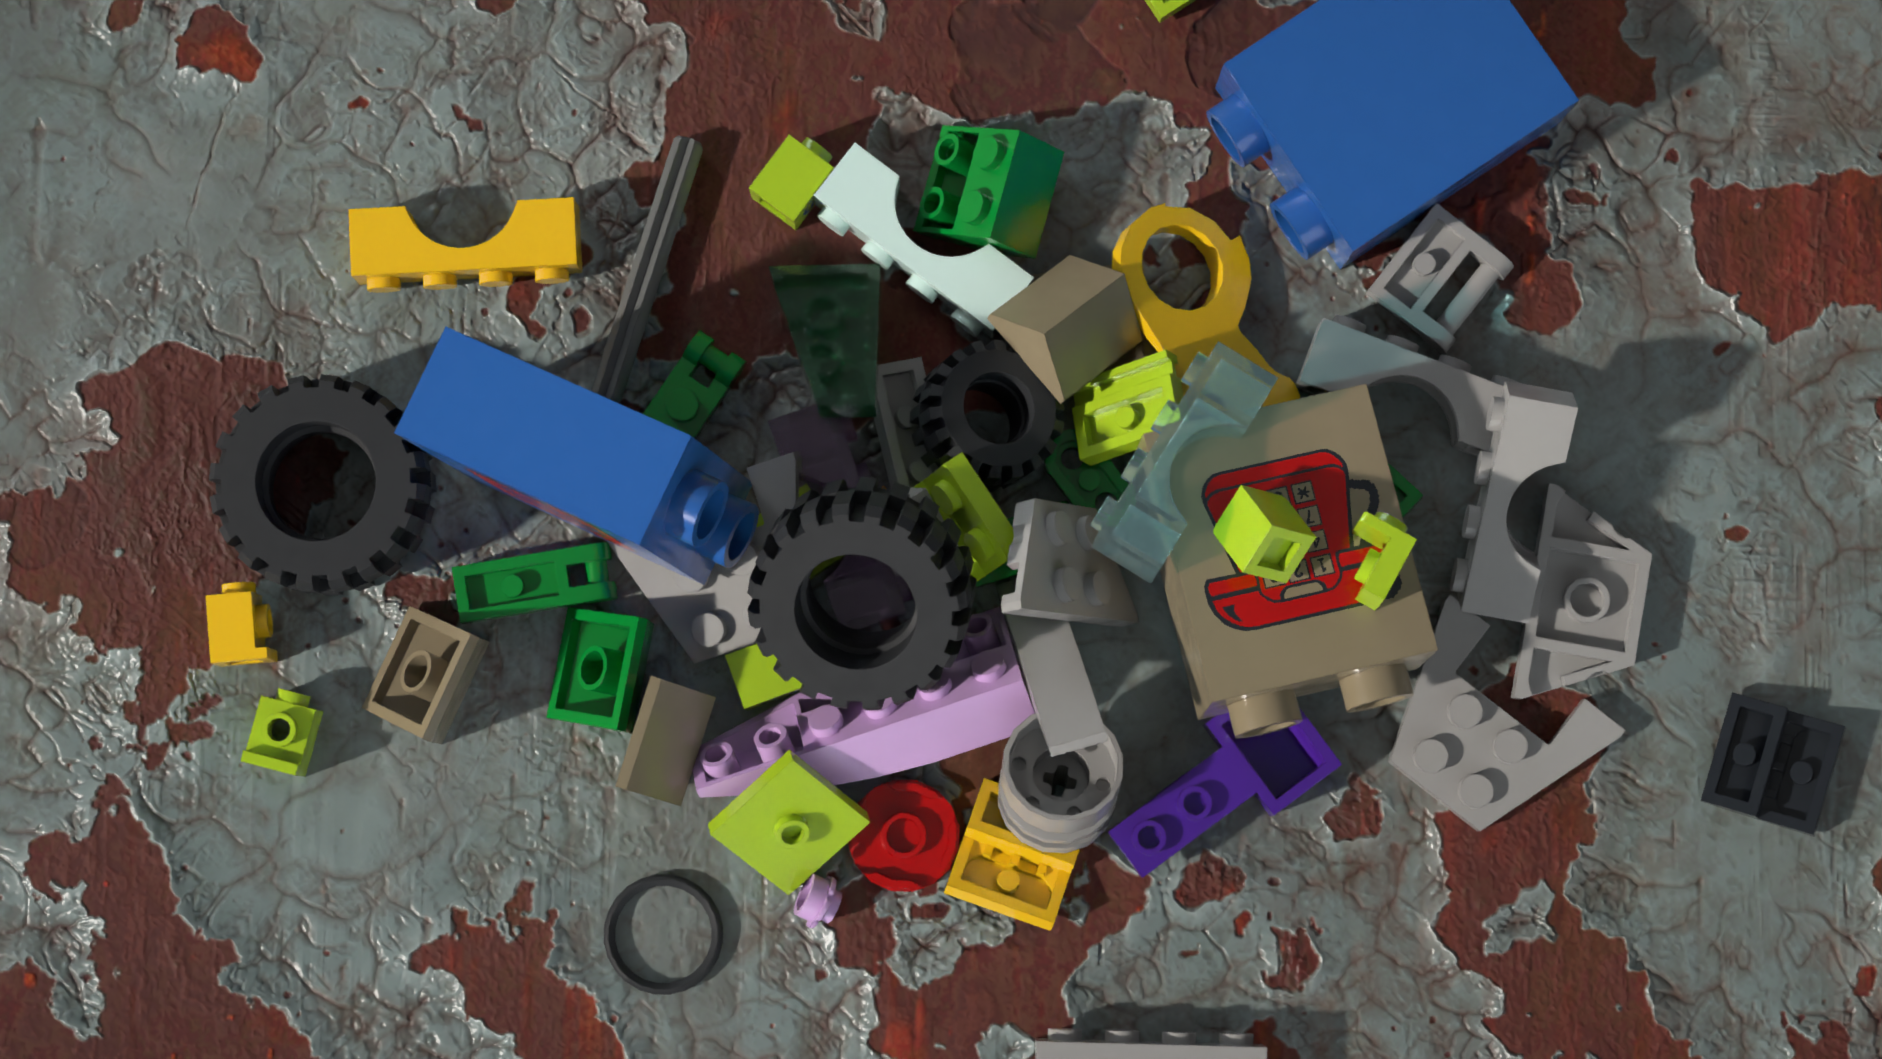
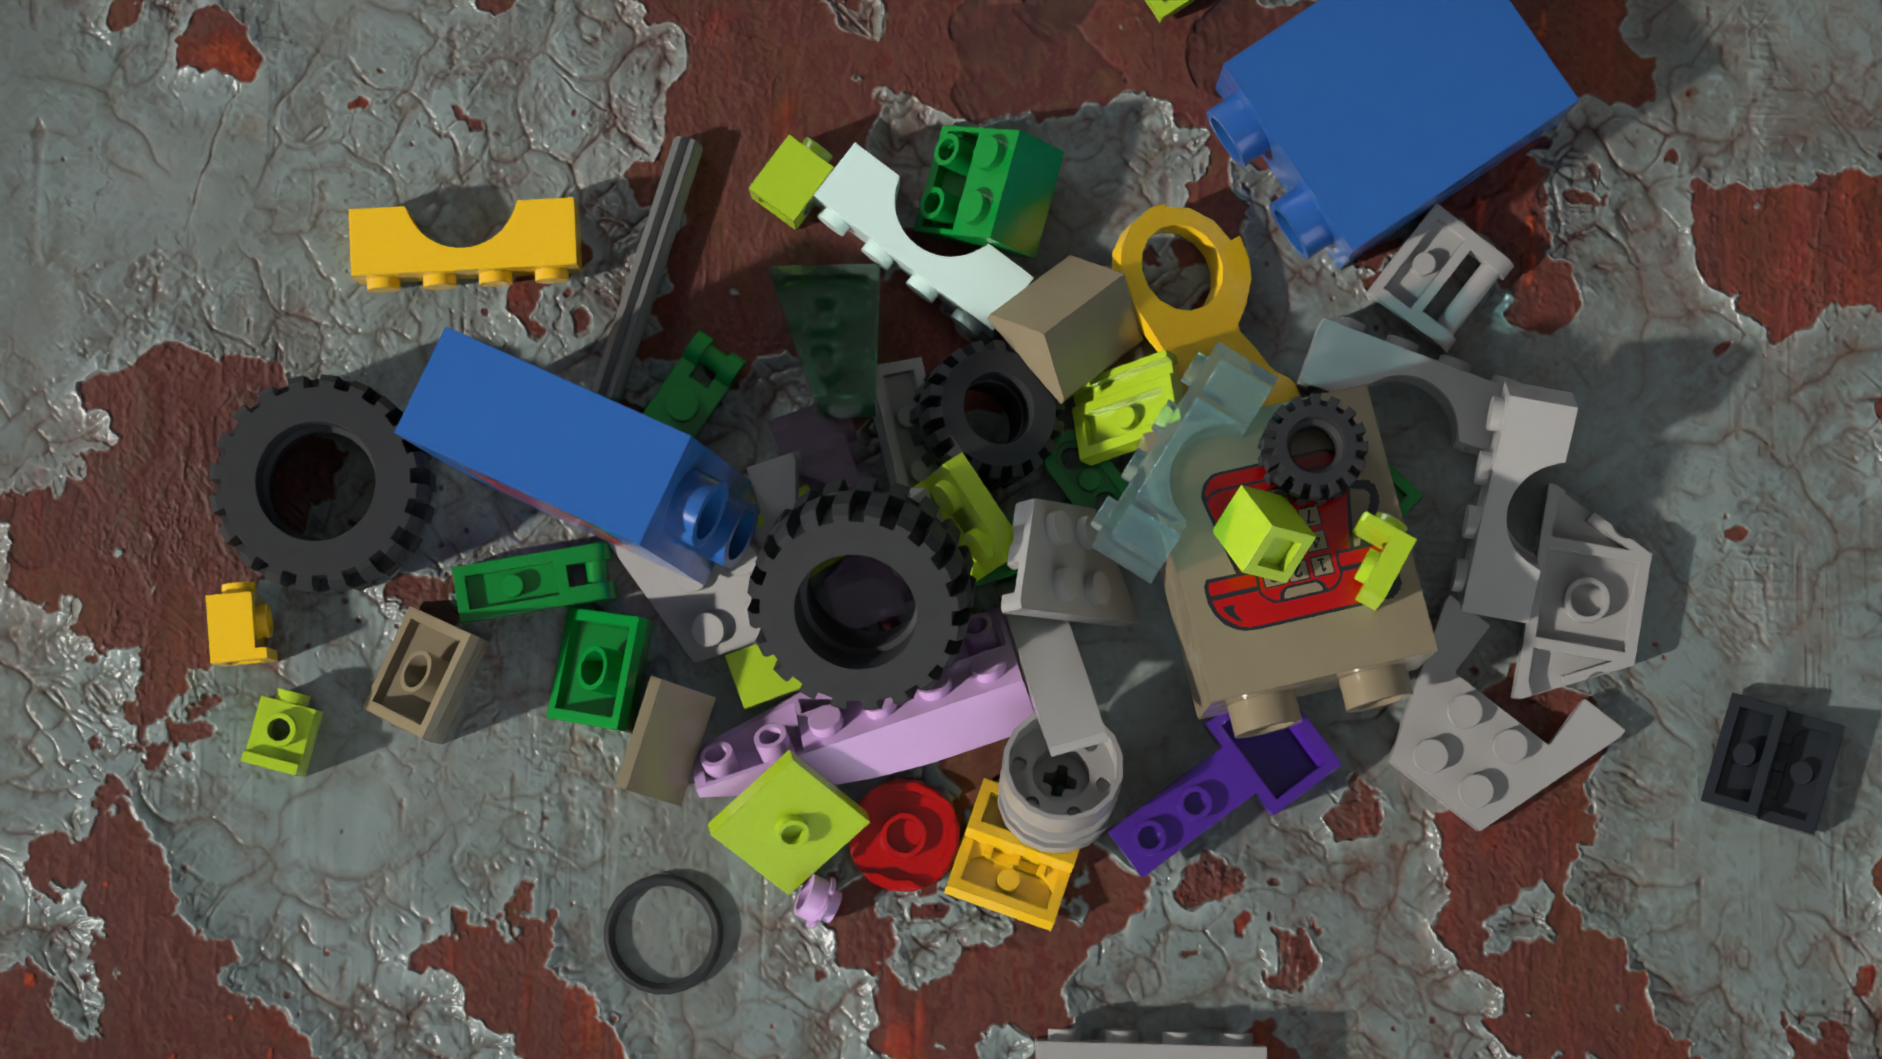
none -> black tyre [1257,393,1368,506]

